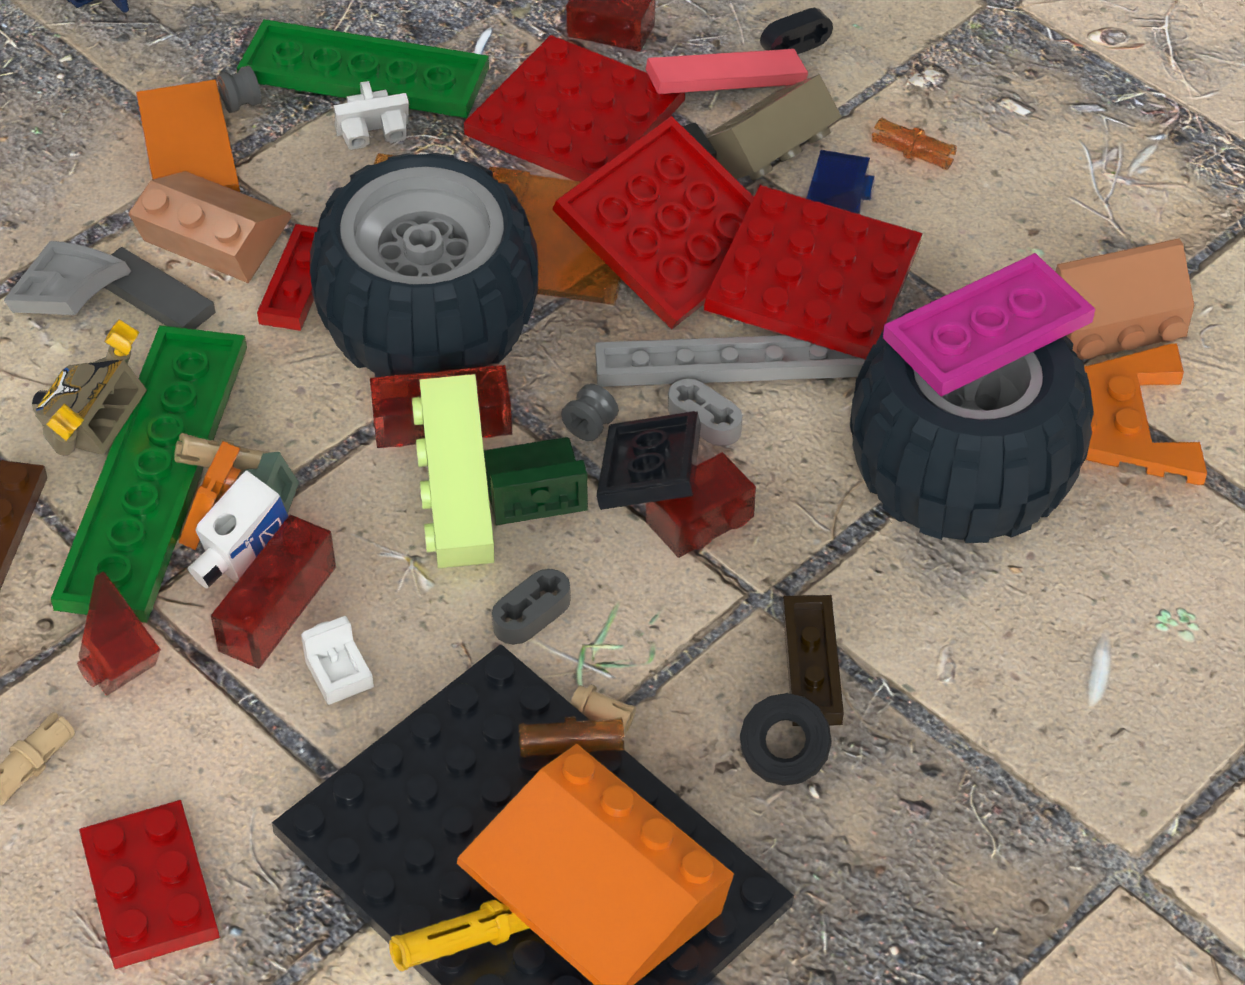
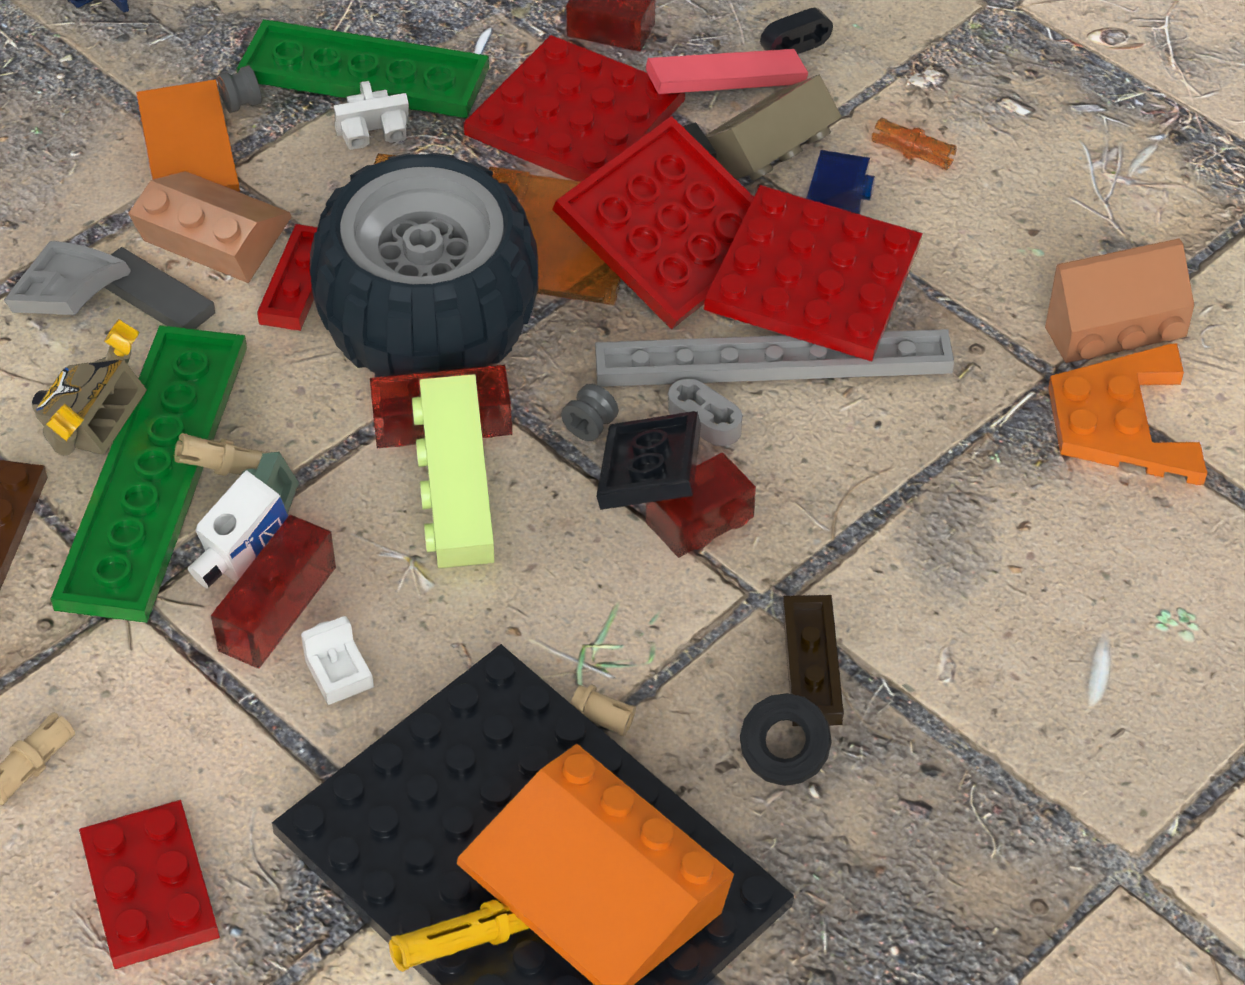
clear red slope [77,571,161,696] -> none
orange plate [178,441,241,550] -> none
dark green bracket [484,437,588,525] -> none
dark grey beam [492,569,571,645] -> none
clear orange pin [519,716,624,757] -> none
black wheel [850,300,1094,543] -> none
dark pink plate [883,253,1095,397] -> none

